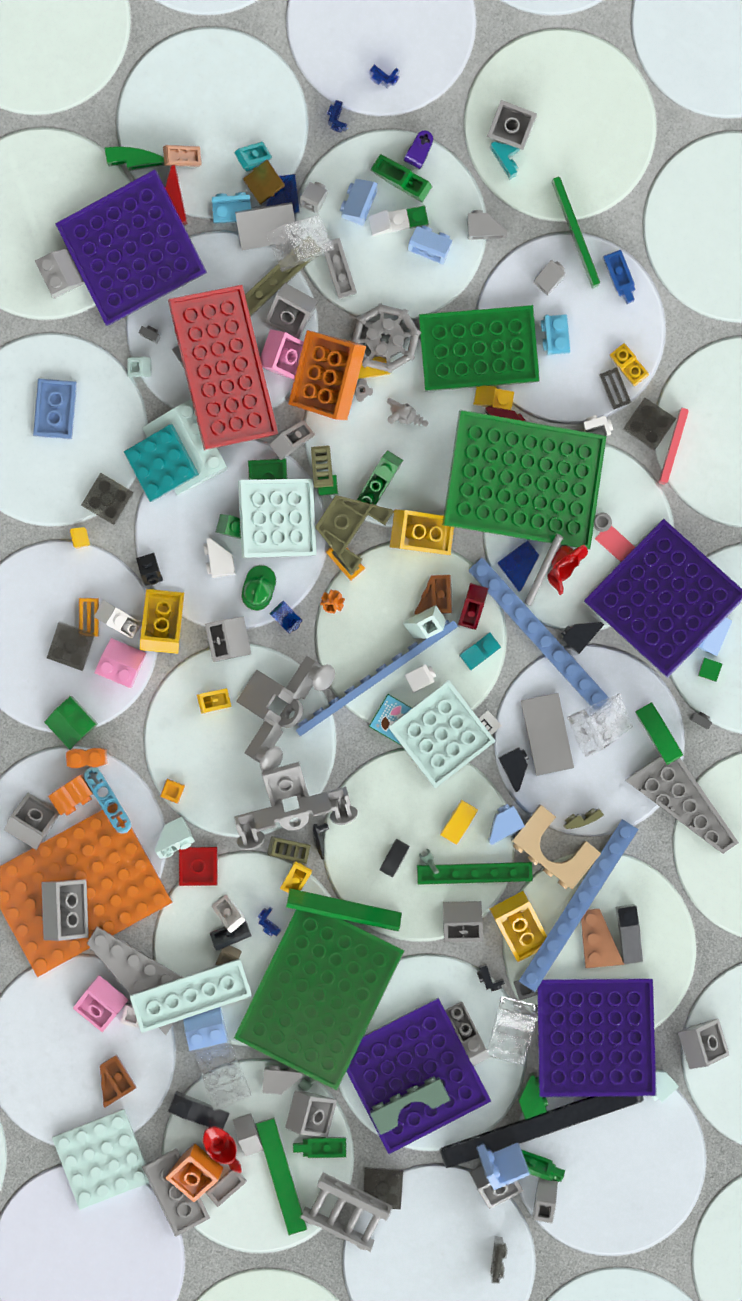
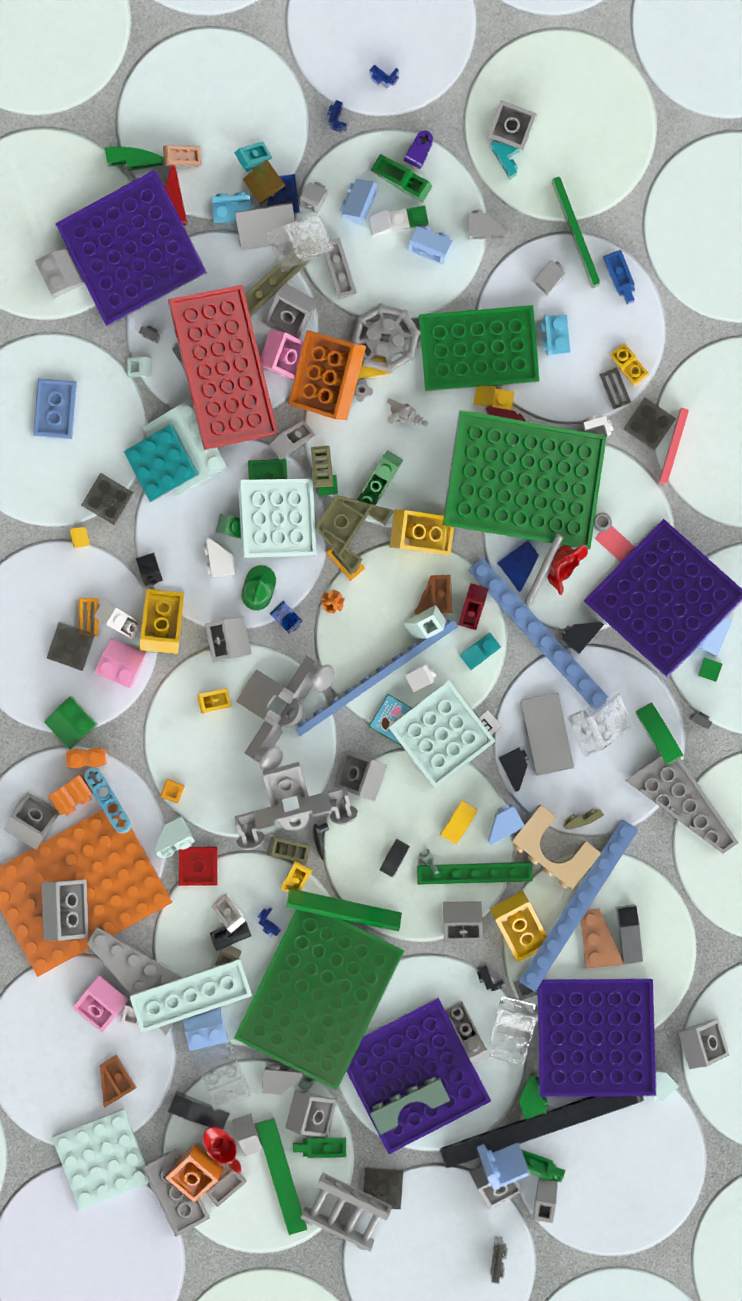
none -> light grey slope [334,750,387,801]

